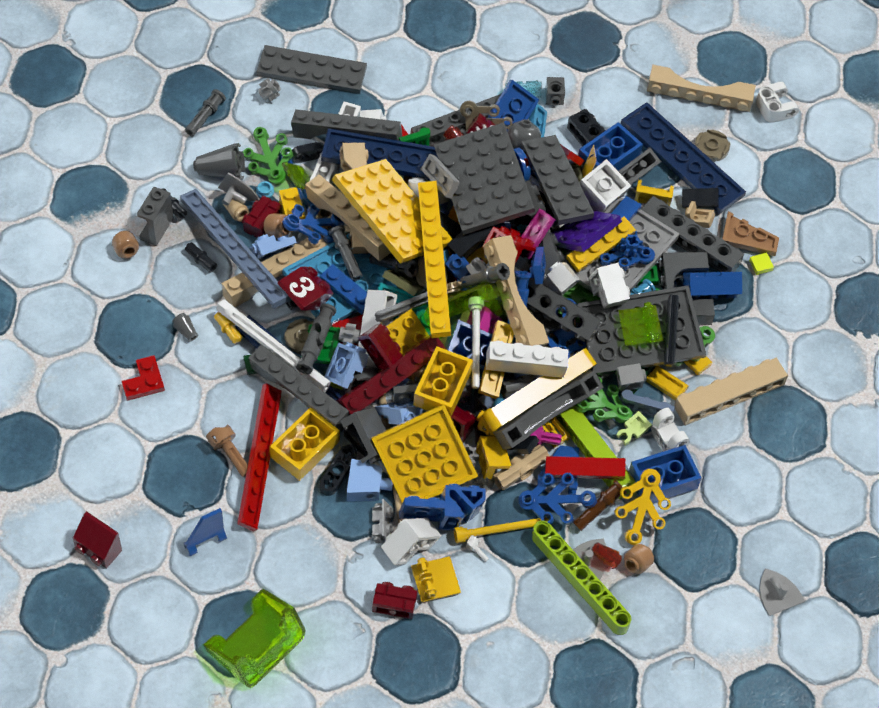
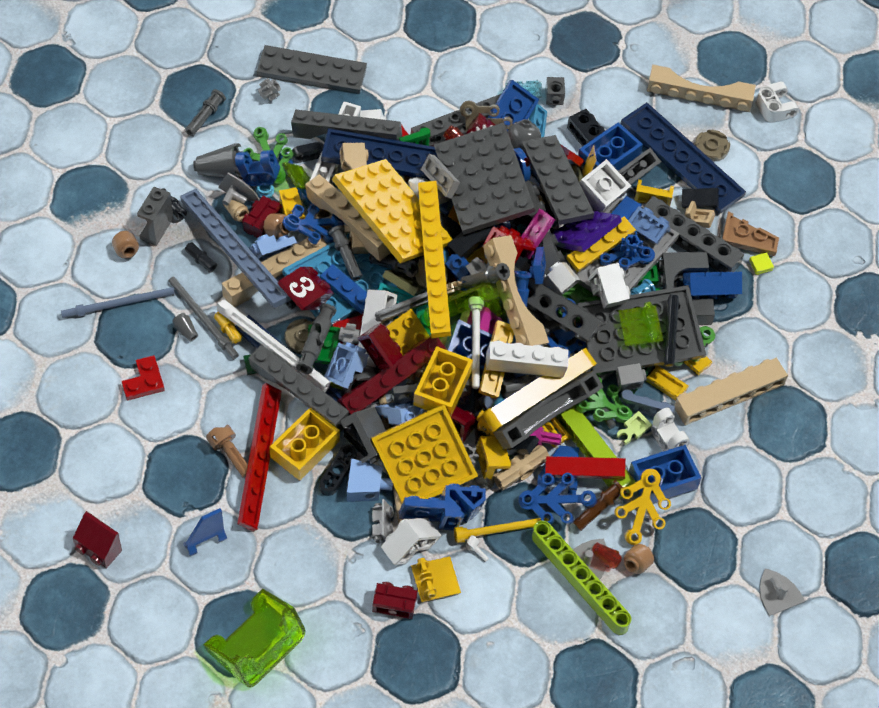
none -> sand blue bar [61,287,175,318]
none -> dark grey bar [169,276,239,359]
none -> blue piece [235,150,280,186]
none -> medium blue bracket [628,206,671,245]

